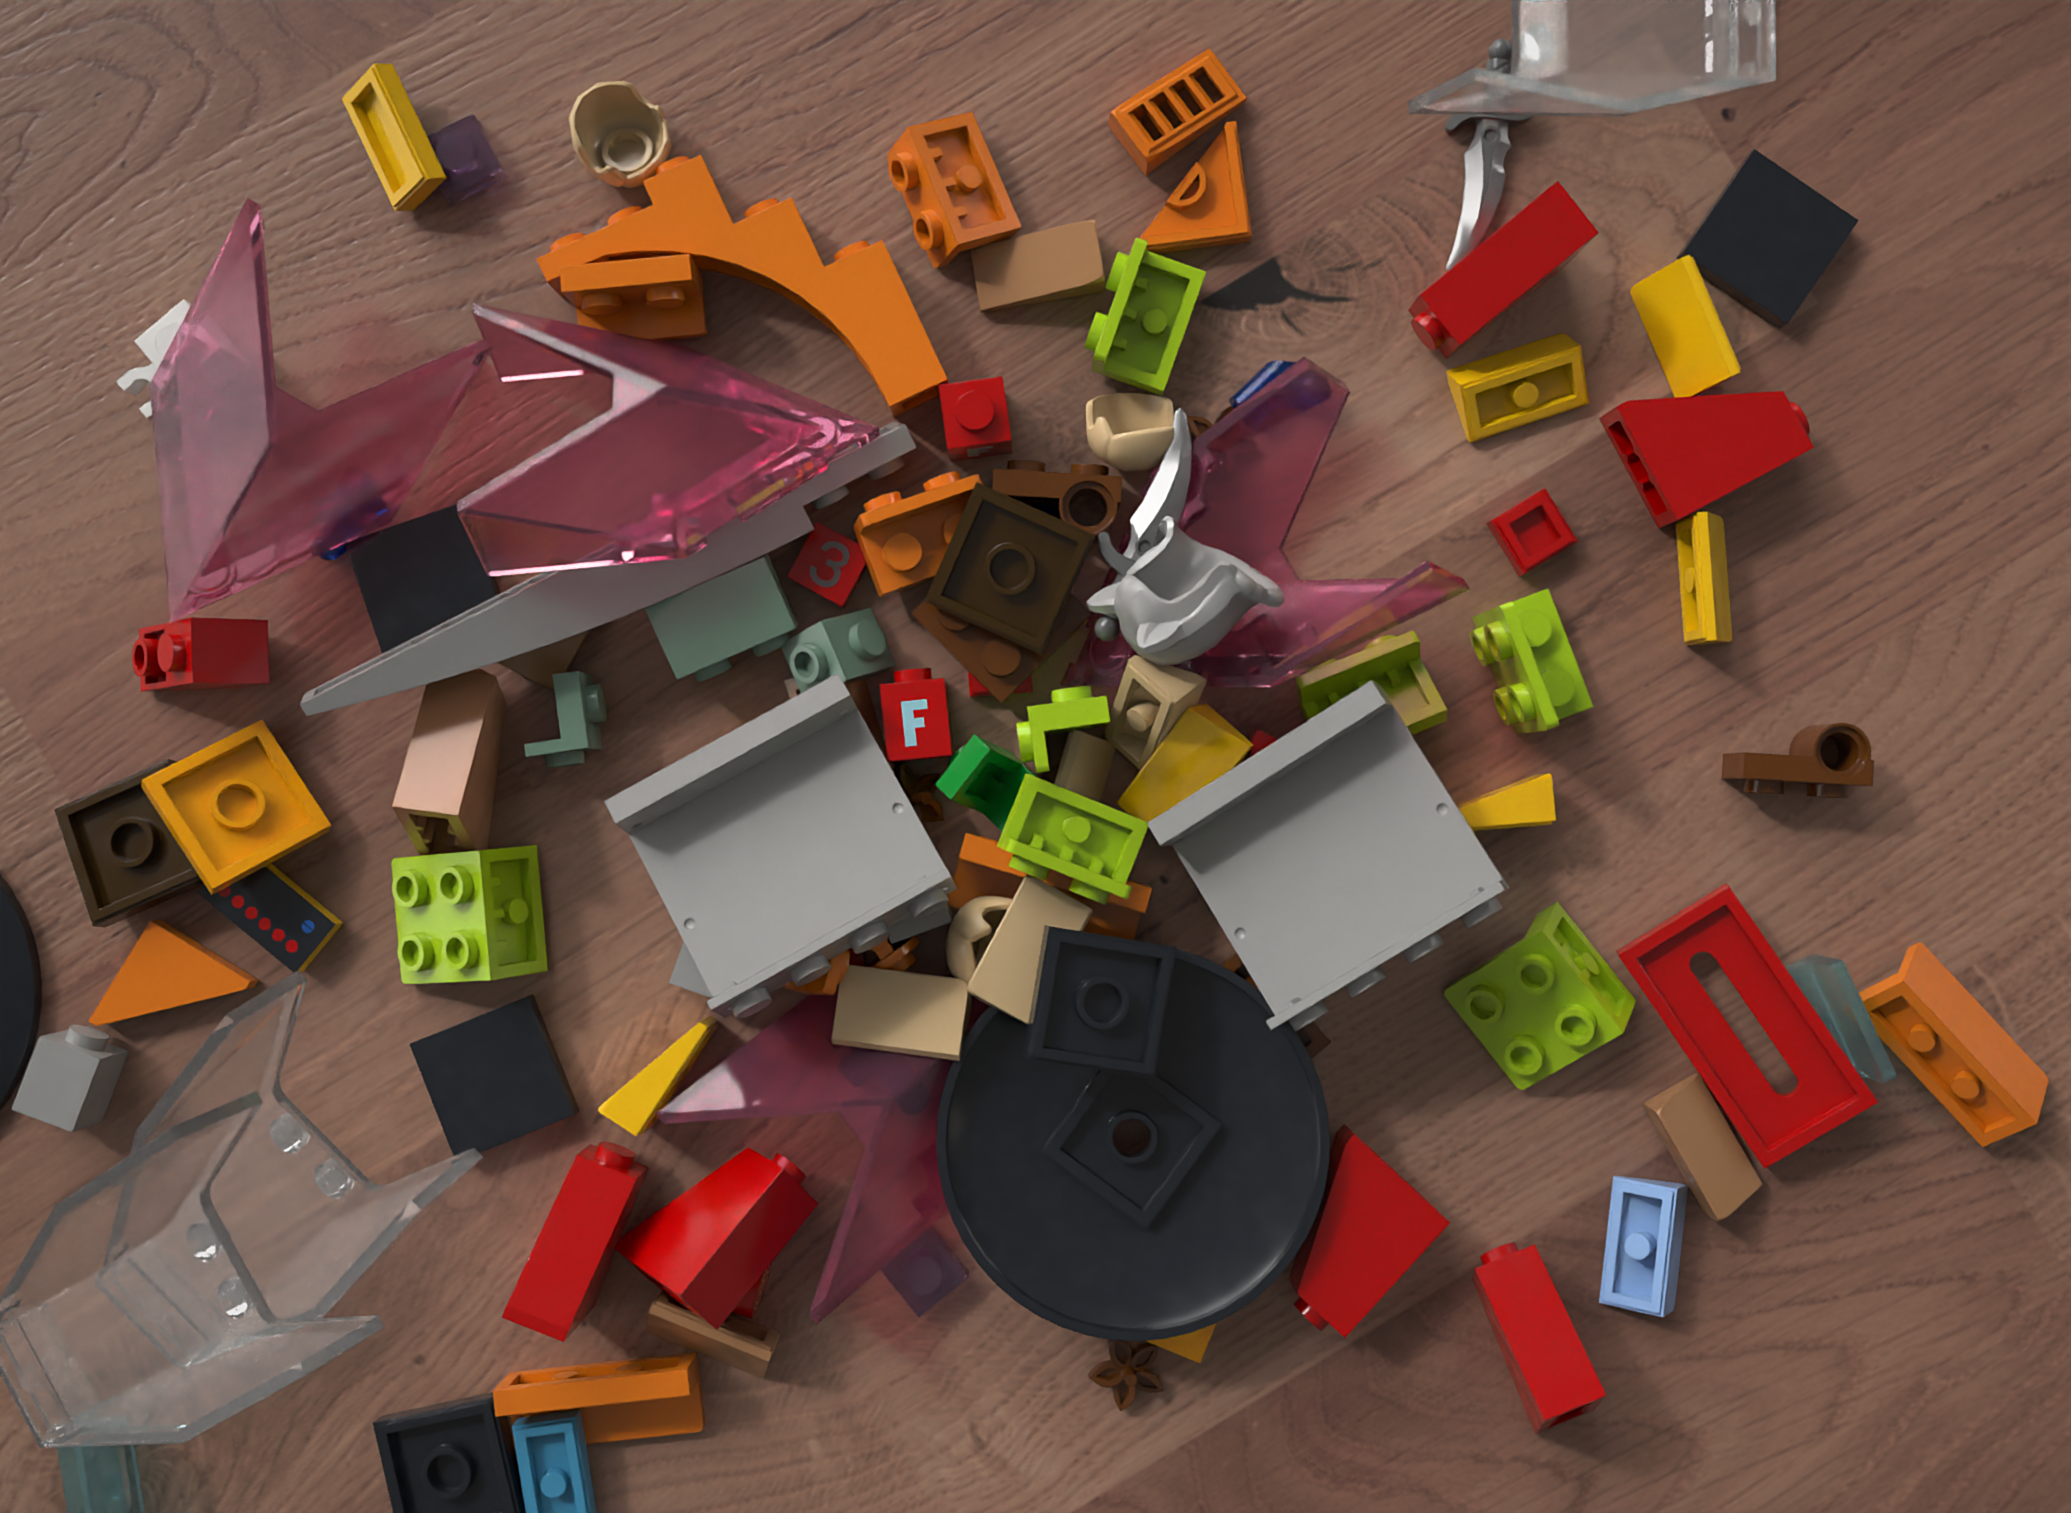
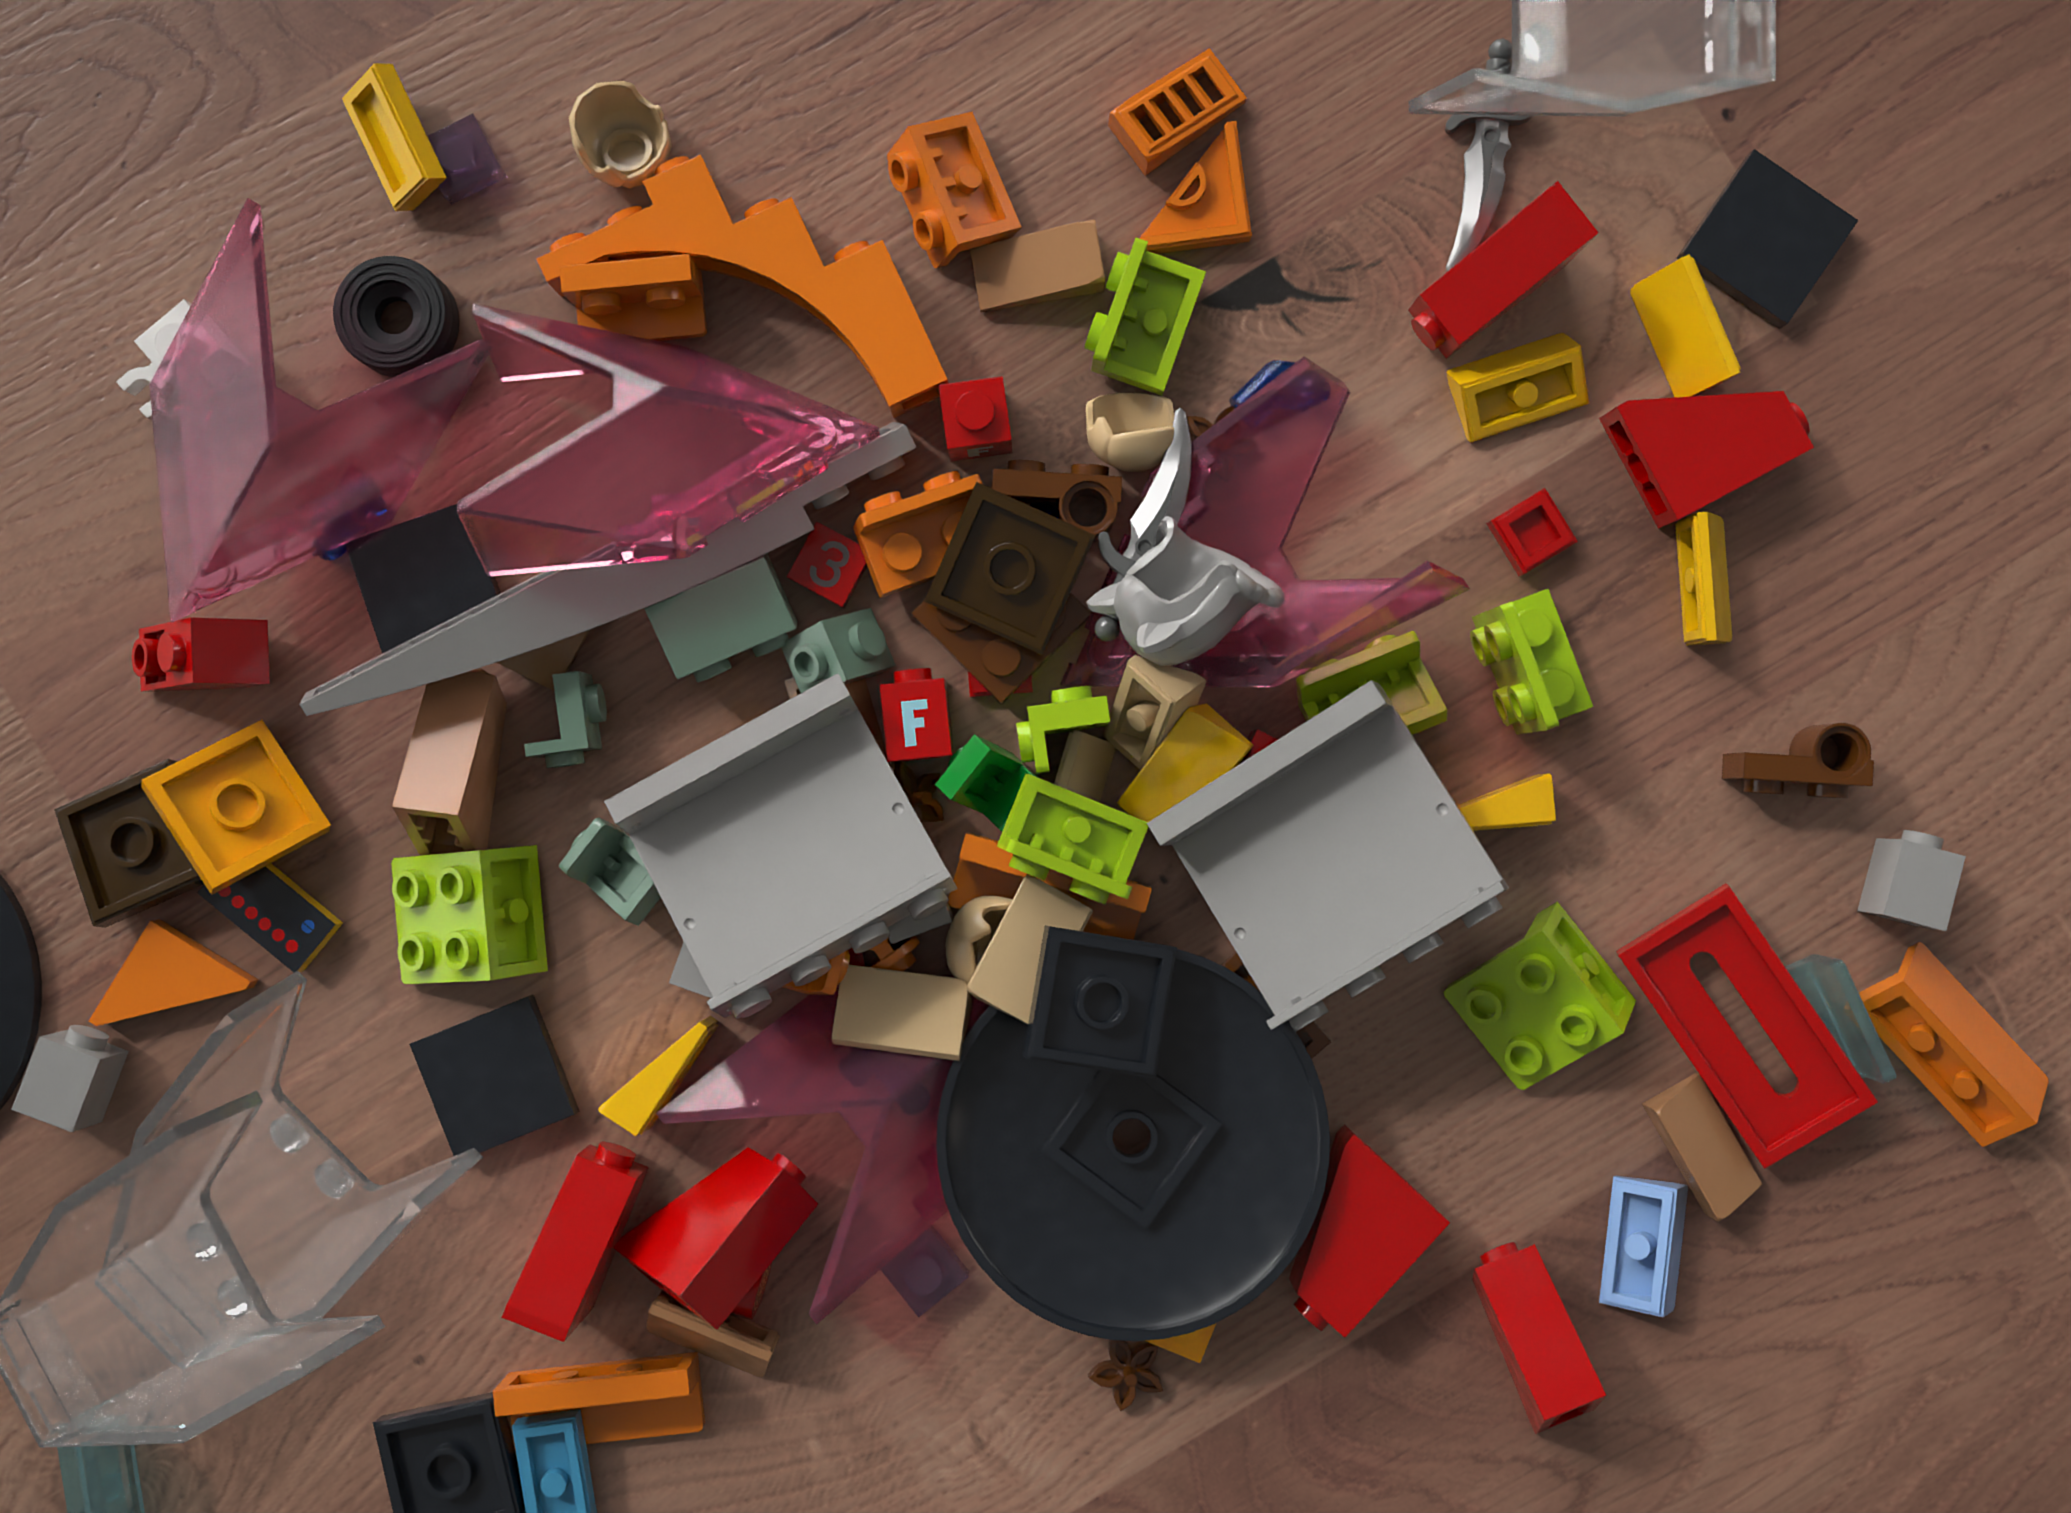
none -> black tyre [333,256,459,378]
none -> sand green bracket [559,818,661,926]
none -> light grey brick [1857,830,1966,931]

